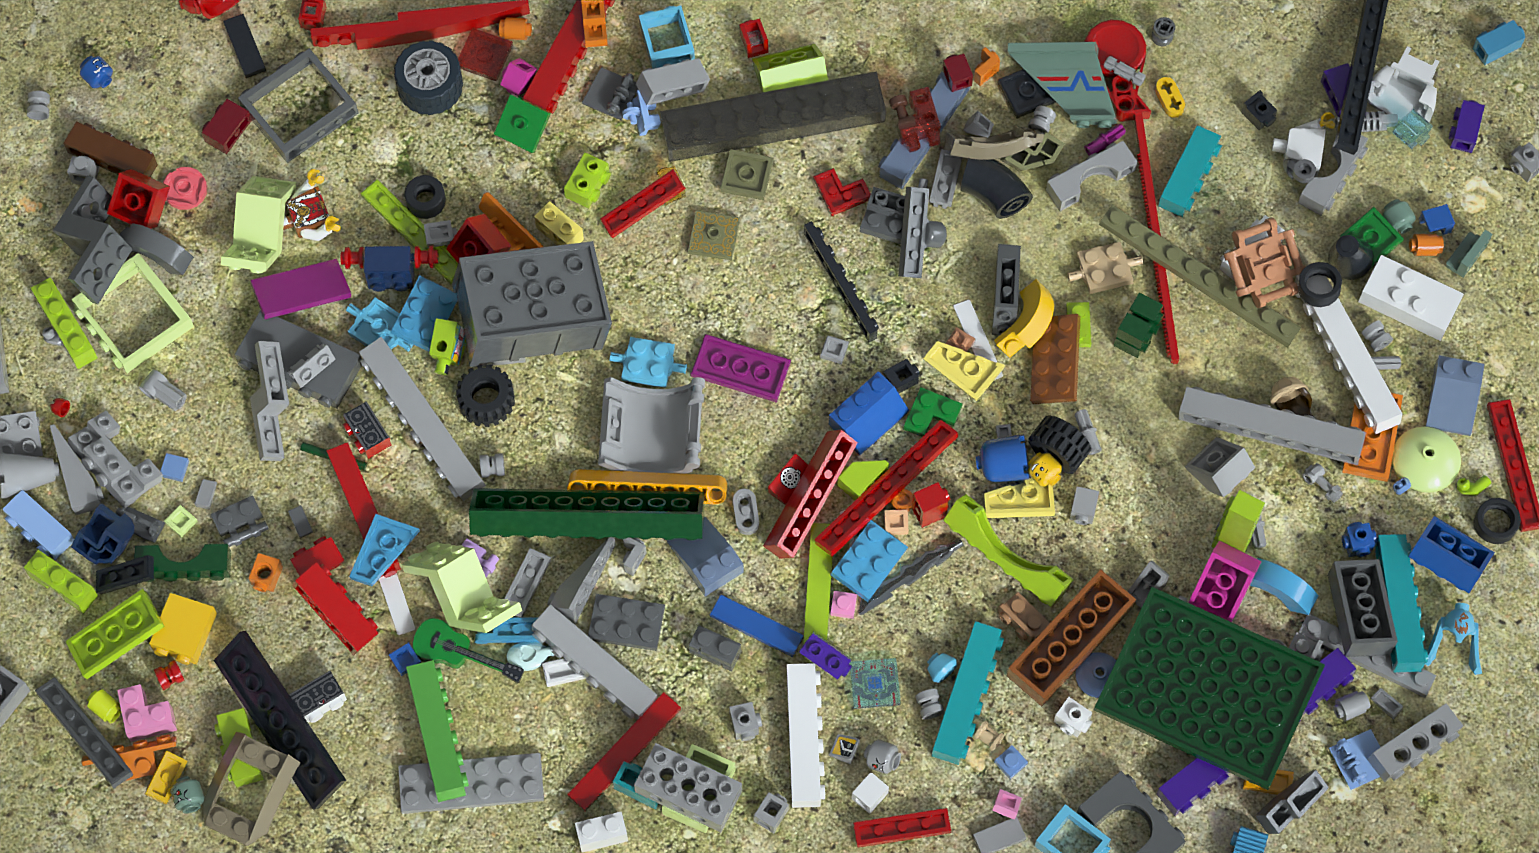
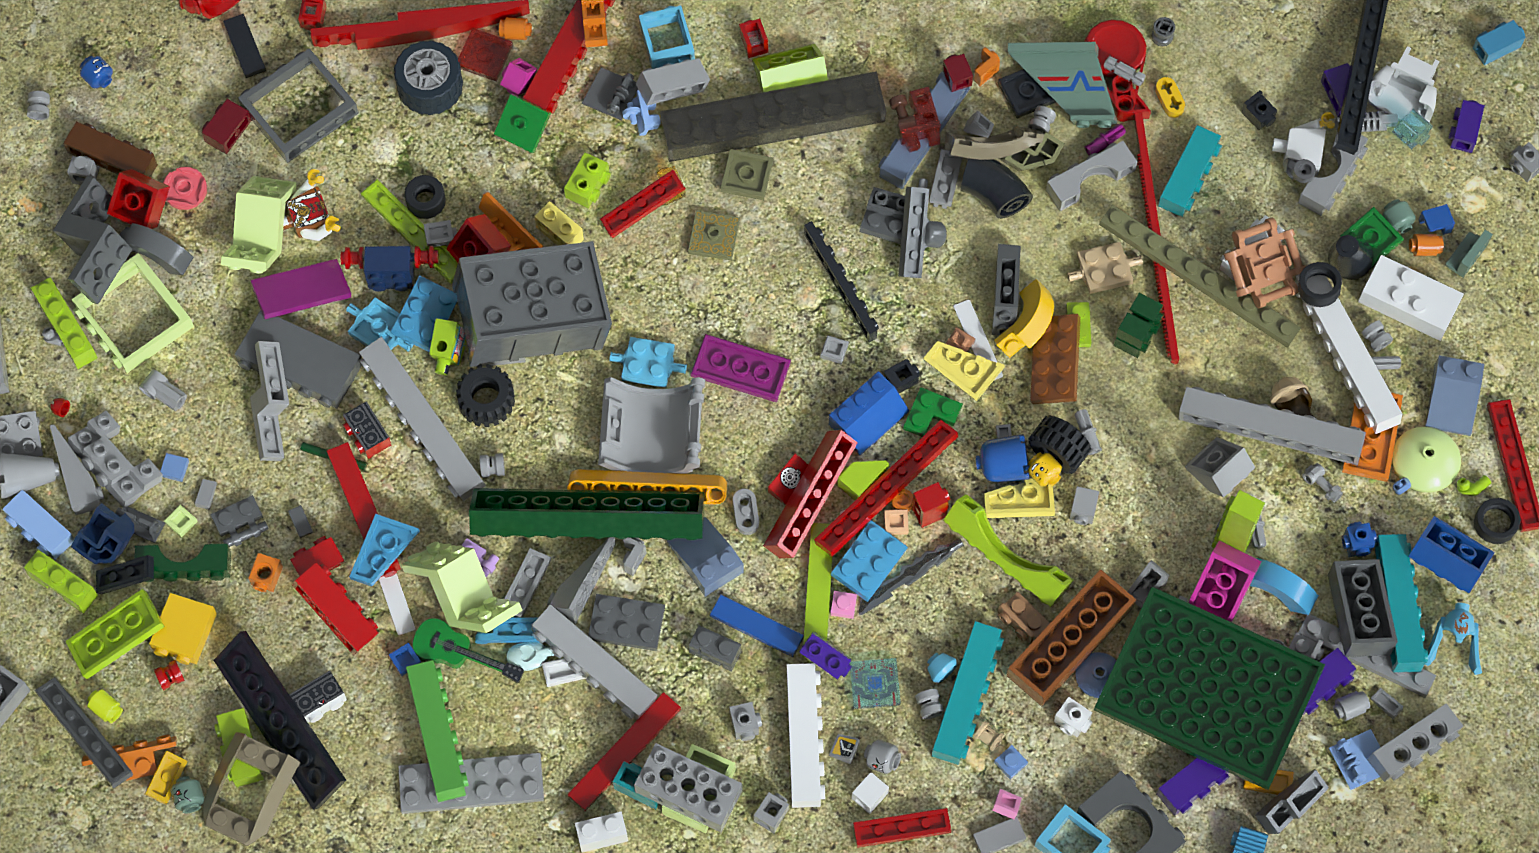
bright pink brick [117,684,177,742] -> none
light grey hinge [287,343,336,388] -> none
red tile [813,168,871,216] -> none

